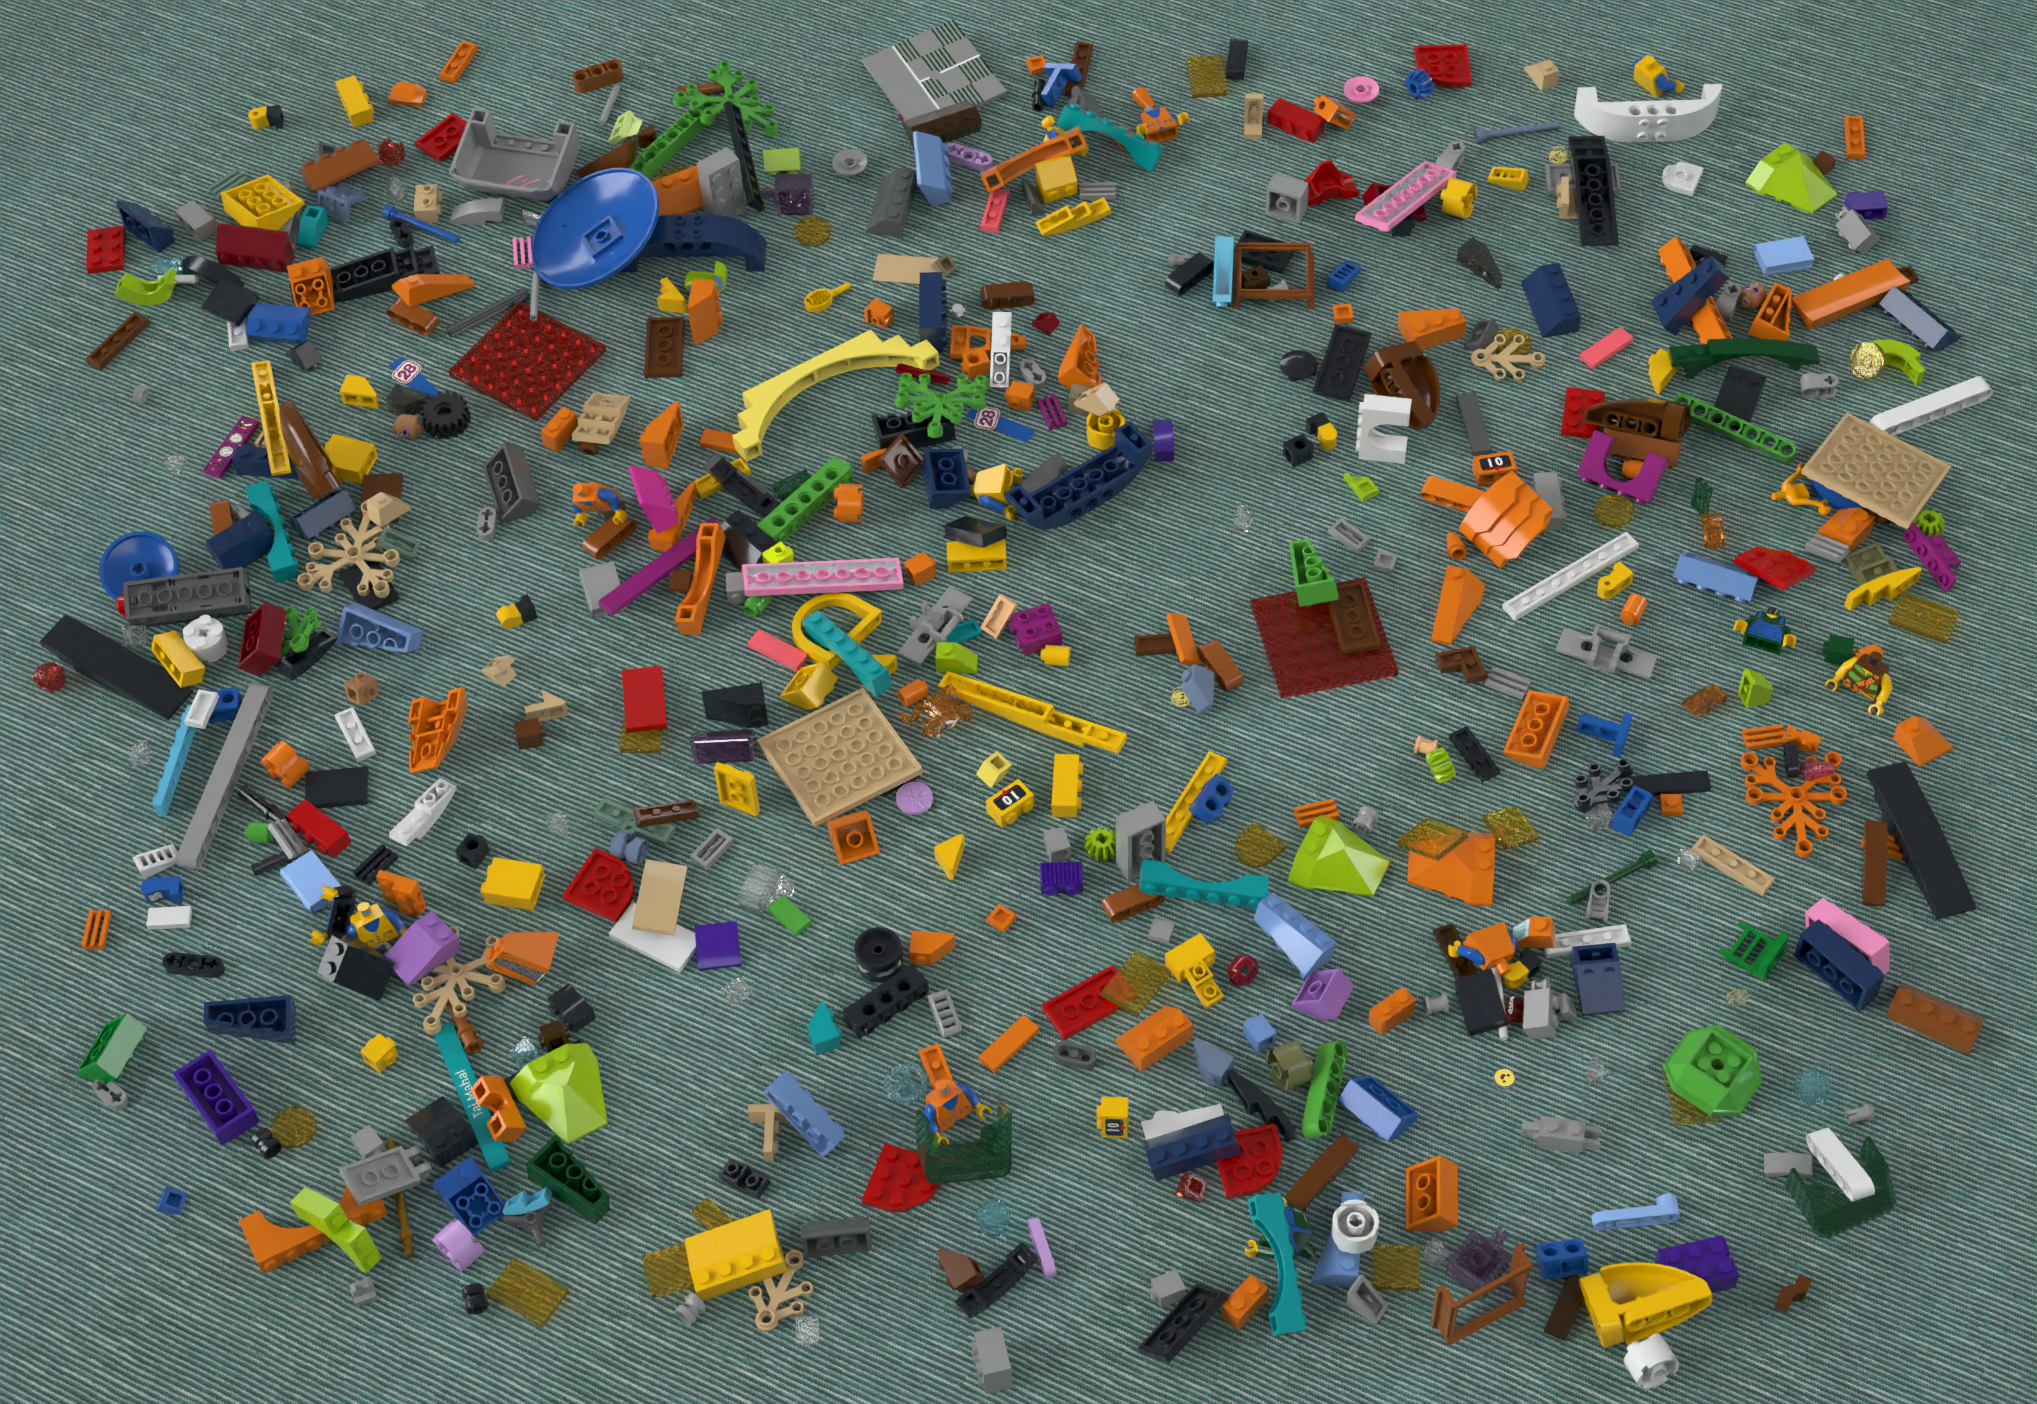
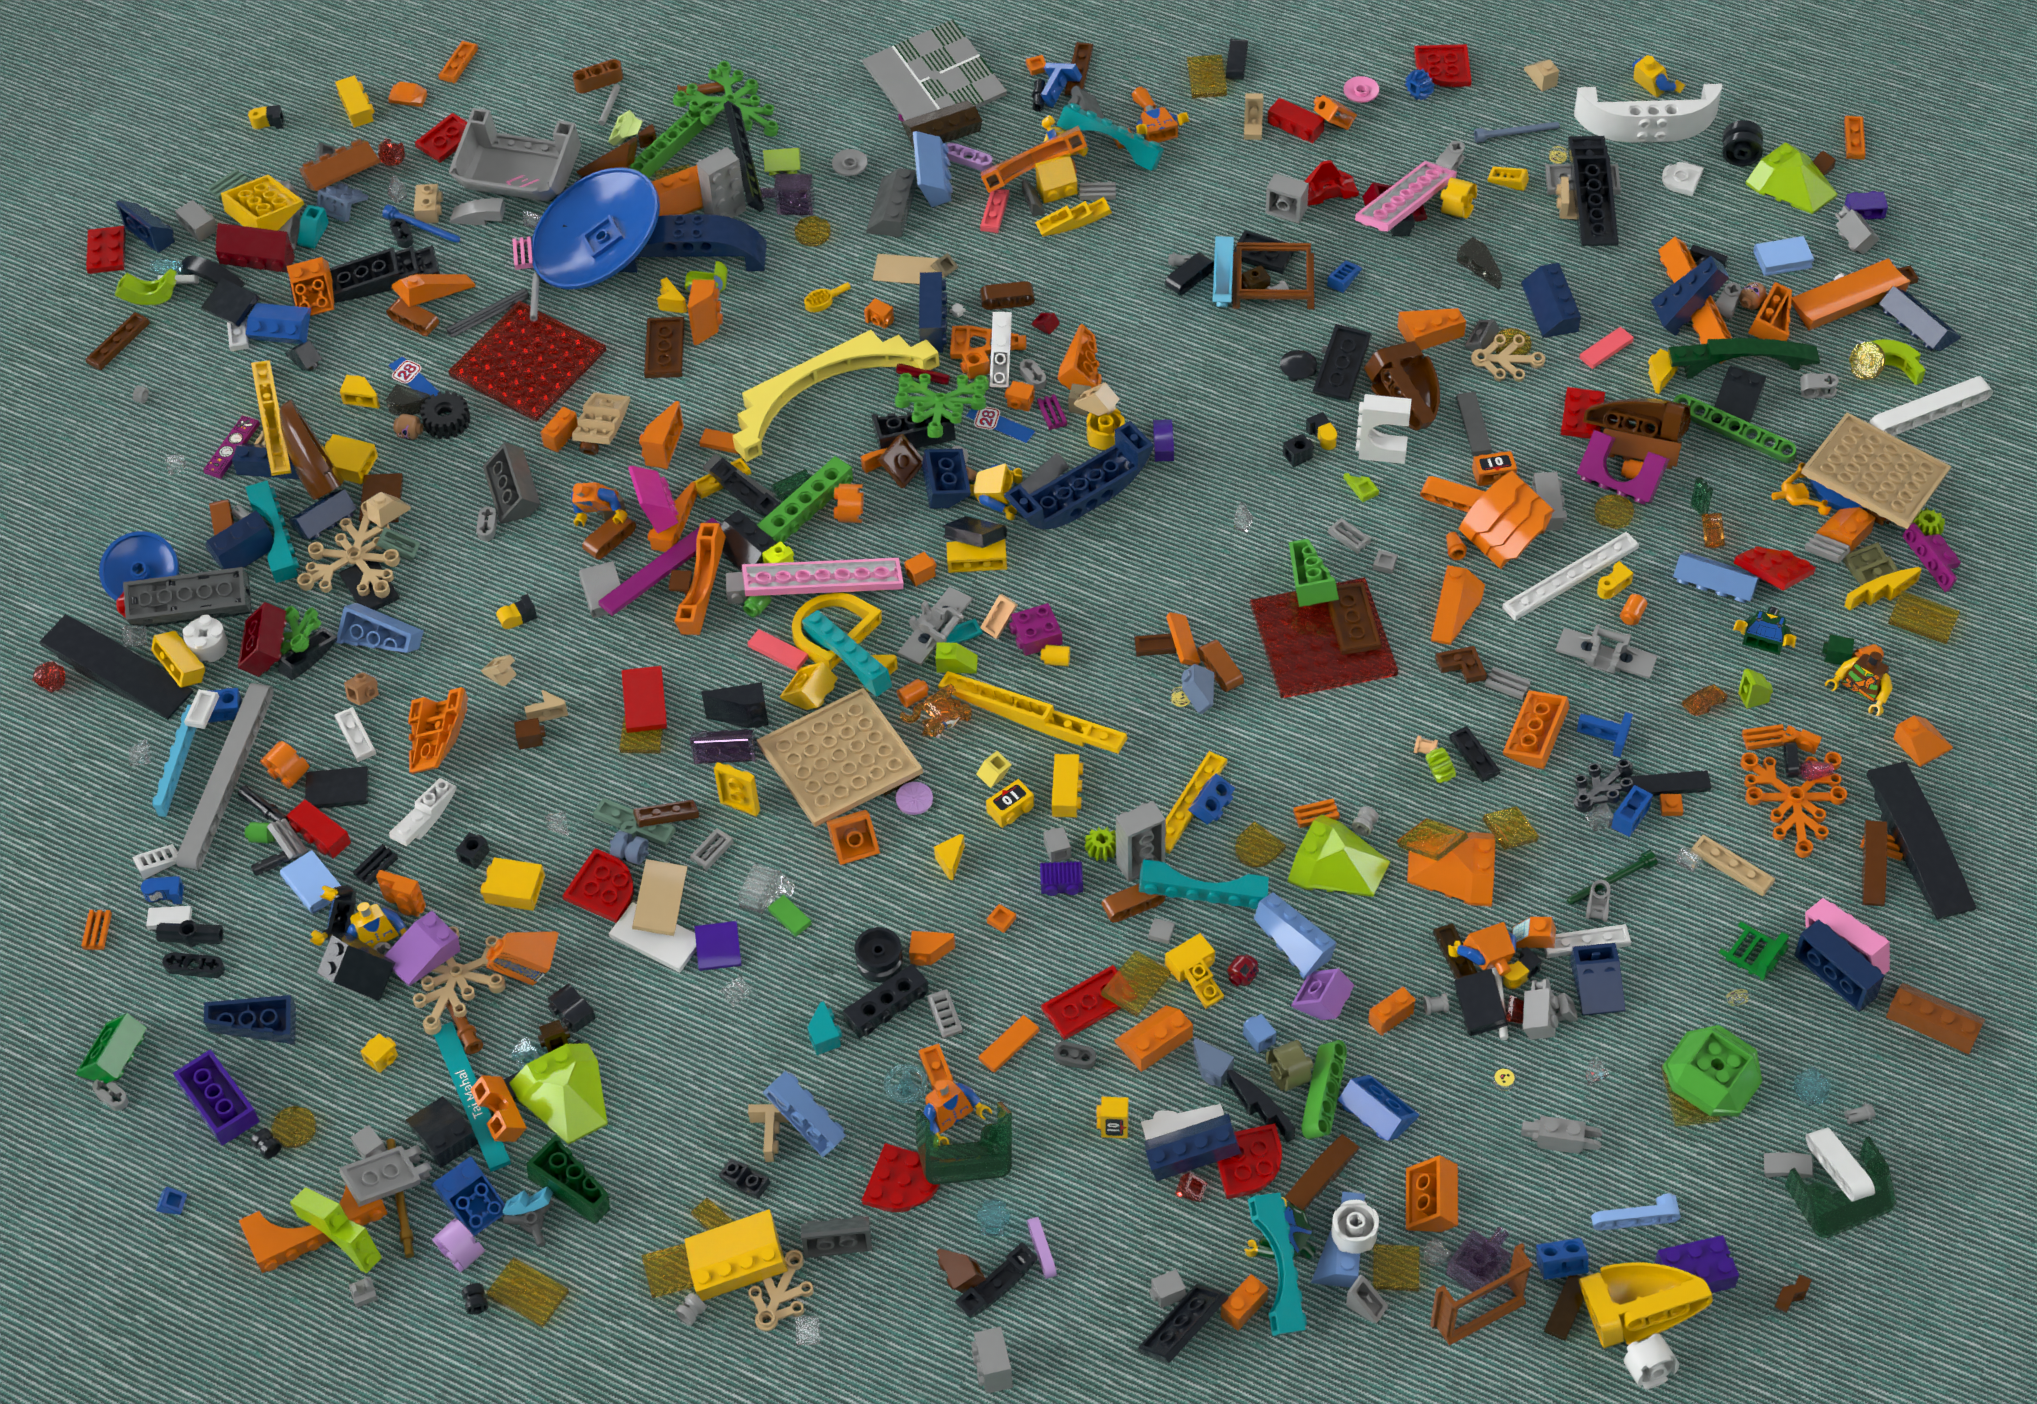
orange plate [1332,304,1353,324] -> none
none -> black piece [156,920,224,947]
none -> black wheel [1722,120,1763,167]

